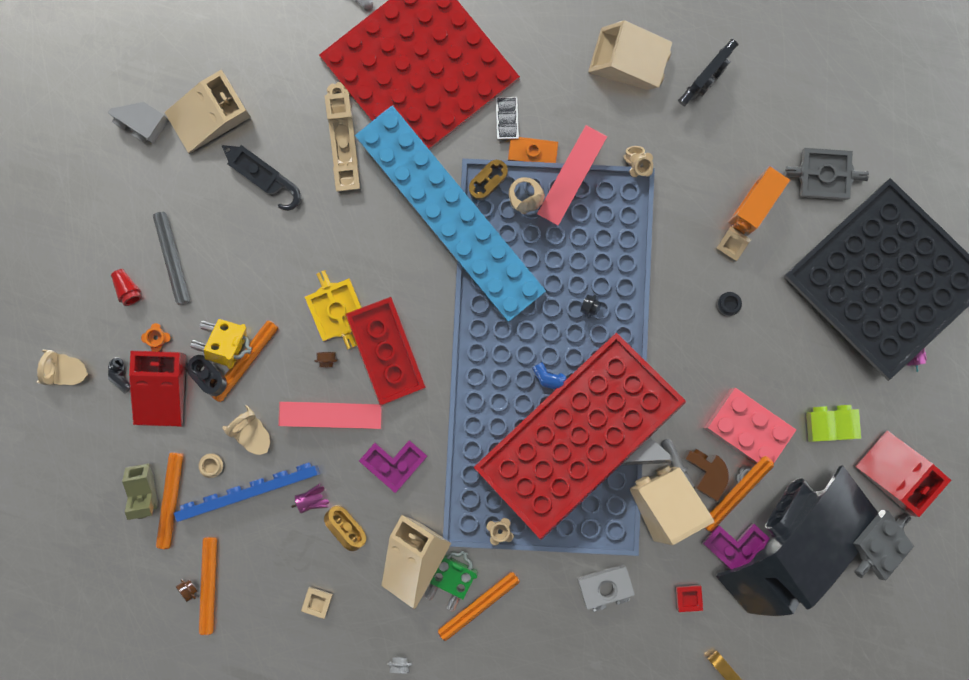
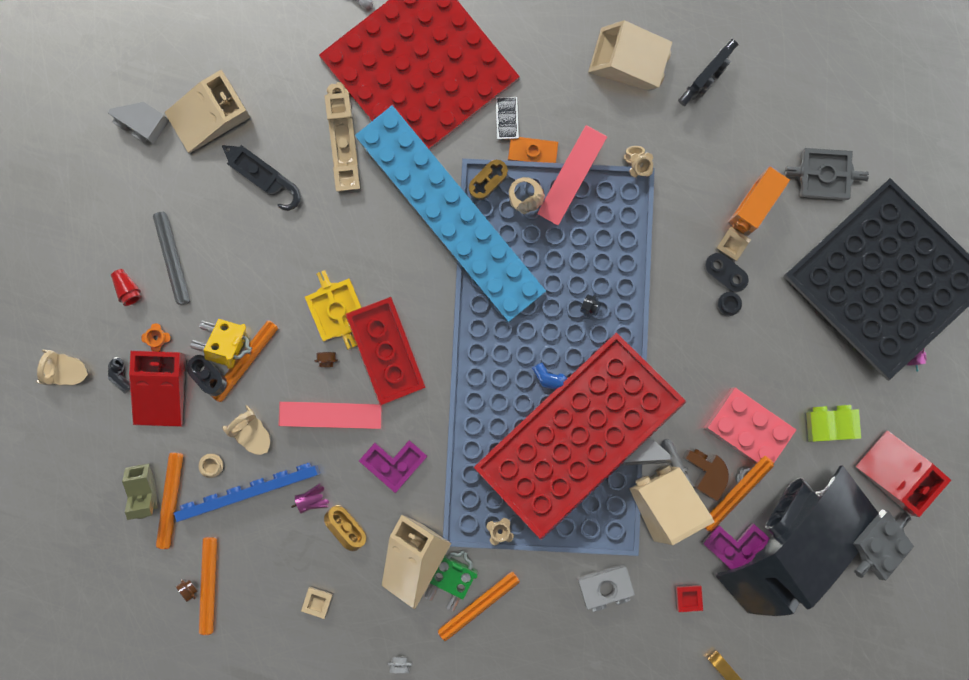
none -> black plate [704,253,749,293]

